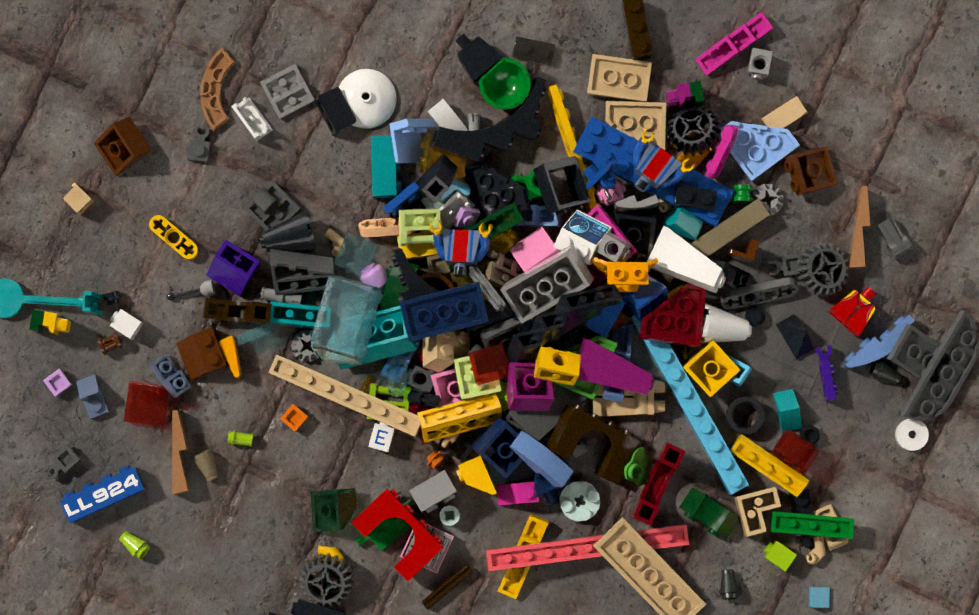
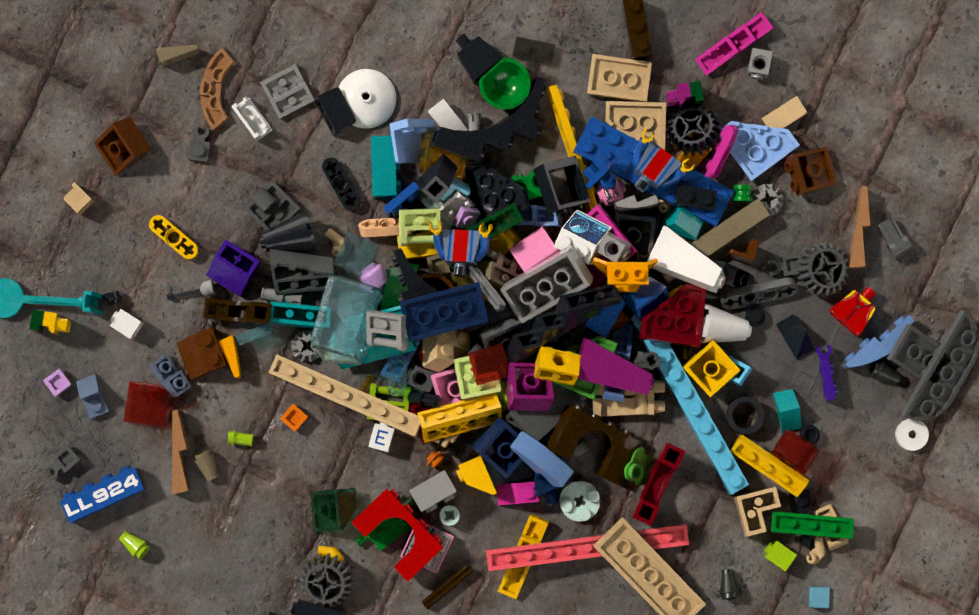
reddish brown bush [97,331,123,355] -> none
dark green brick [679,487,740,539] -> none
none -> dark tan slope [156,45,200,67]
none -> black beam [322,157,360,211]
none -> light grey plate [366,310,408,351]
none -> dark grey piece [631,351,661,371]

